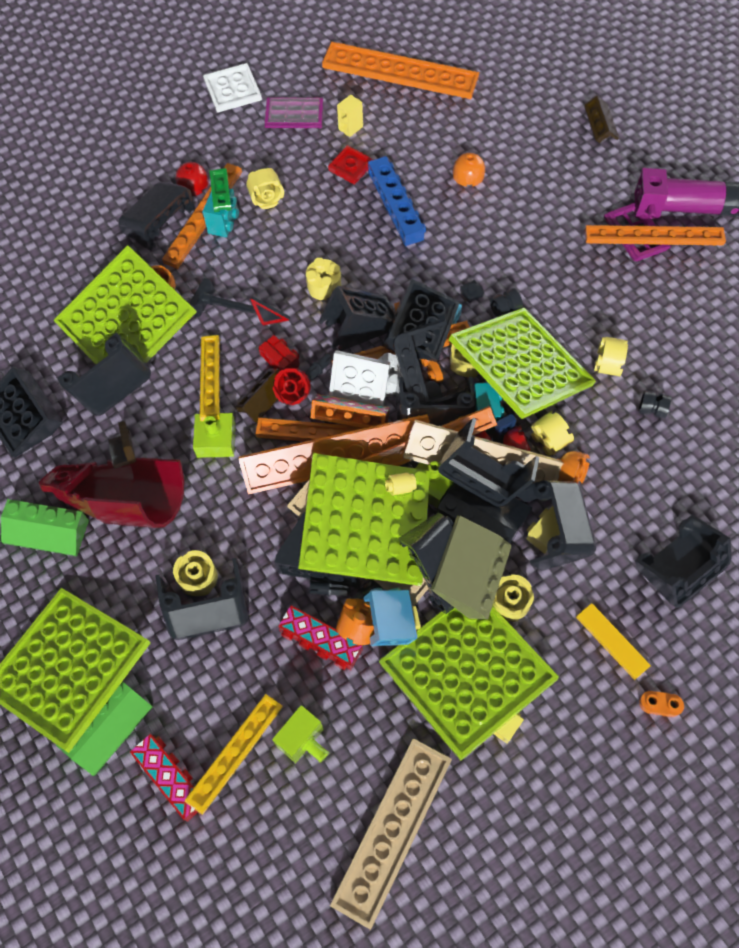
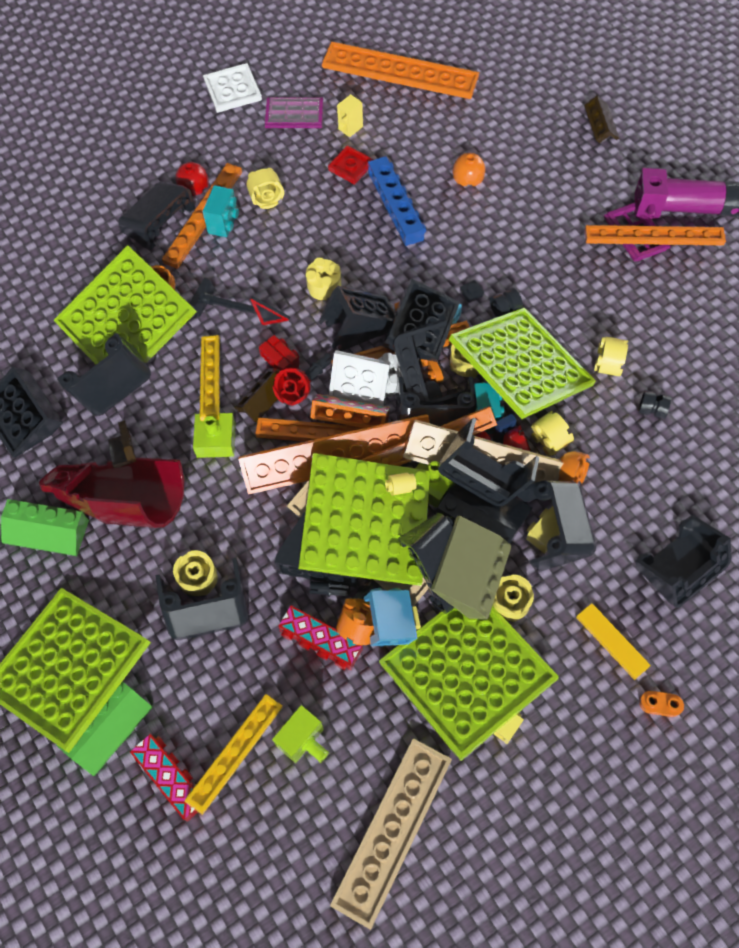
green plate [209,168,232,212] -> none

